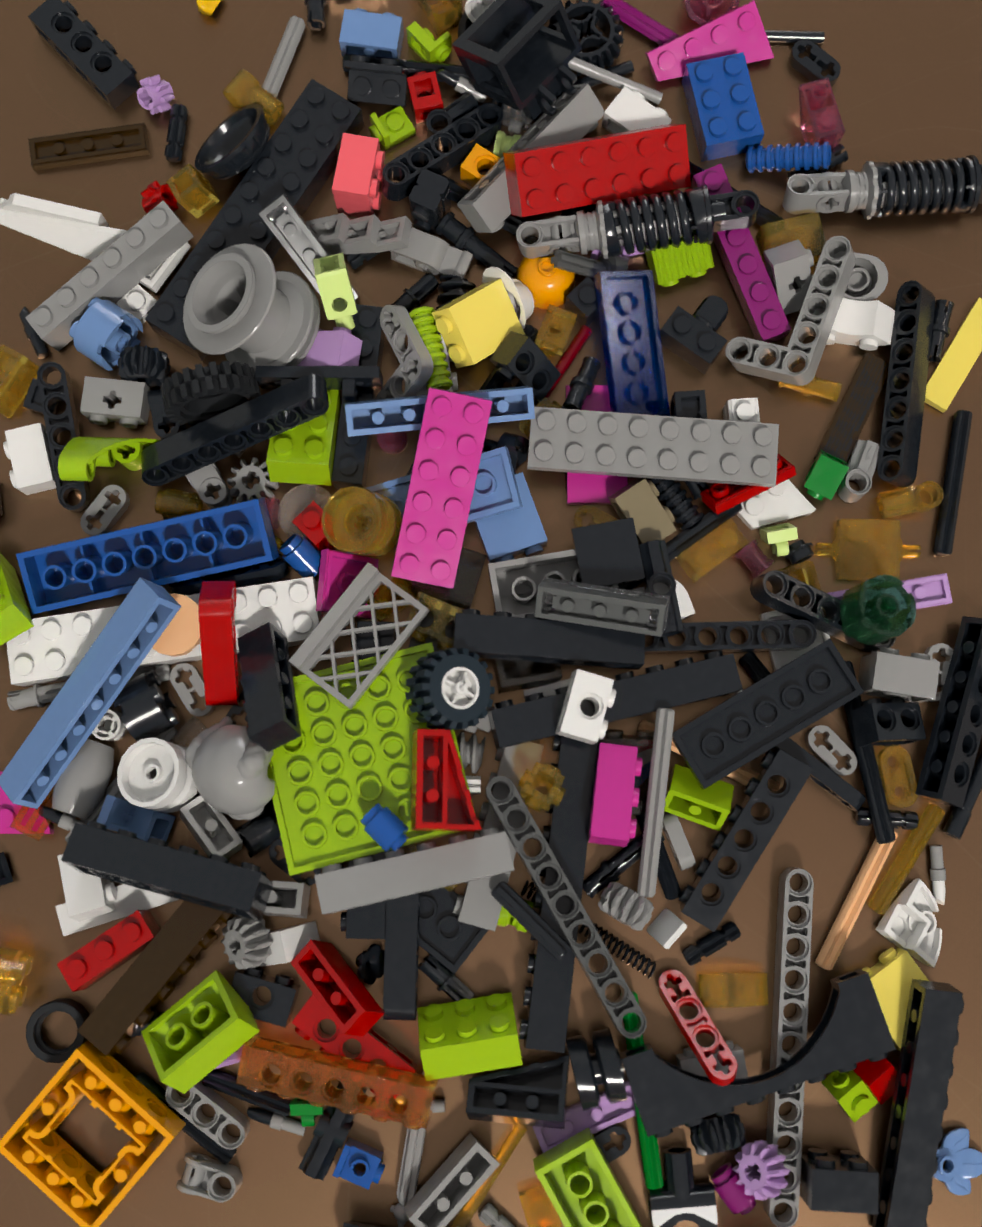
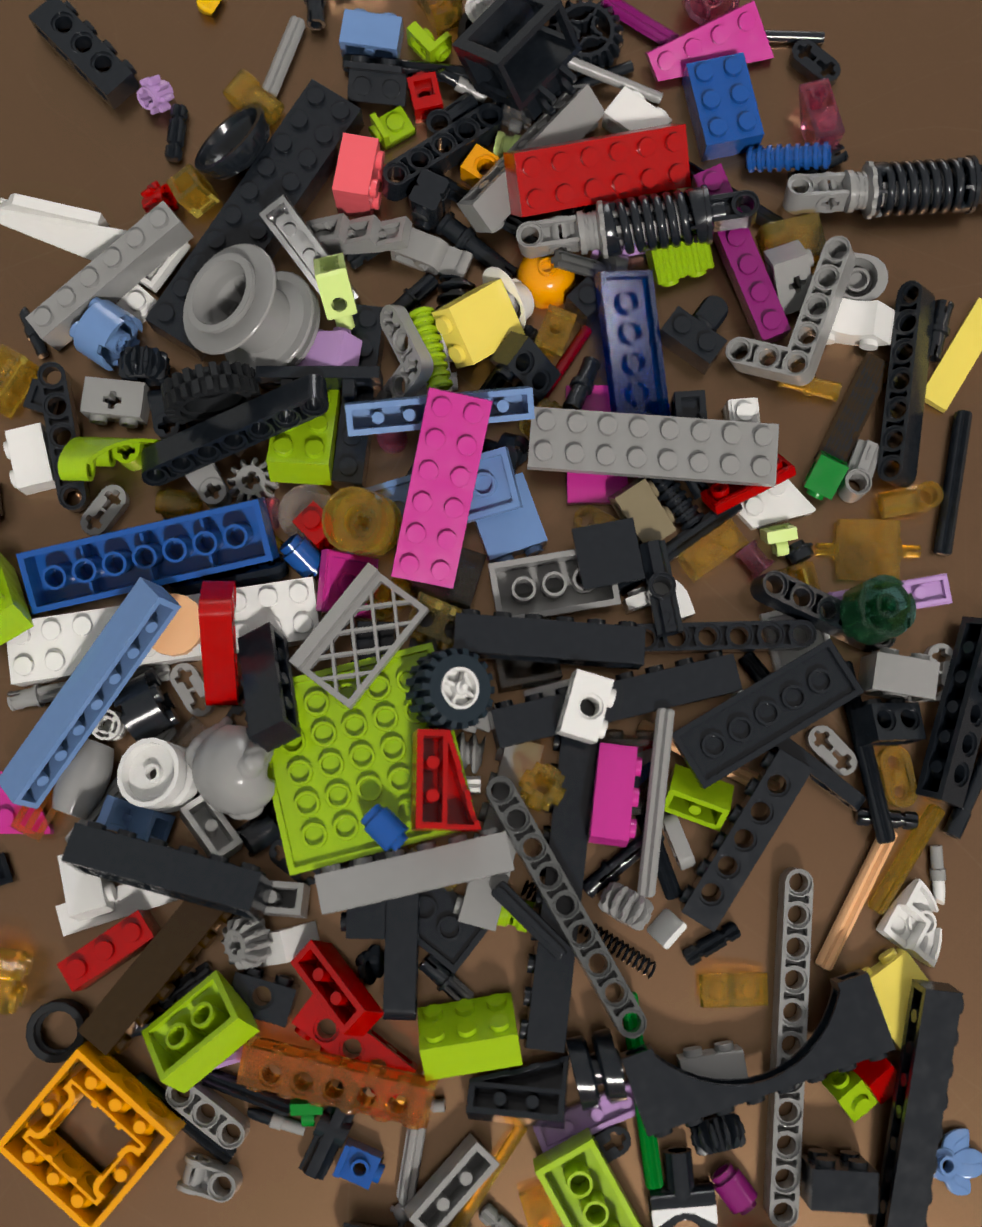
dark brown tile [28,123,150,171] -> none
piece [39,805,87,831] -> none
dark grey piece [535,577,670,637] -> none
red beam [658,969,737,1086] -> none
lavender gear [732,1140,791,1201] -> none
none -> black axle [158,962,214,1010]

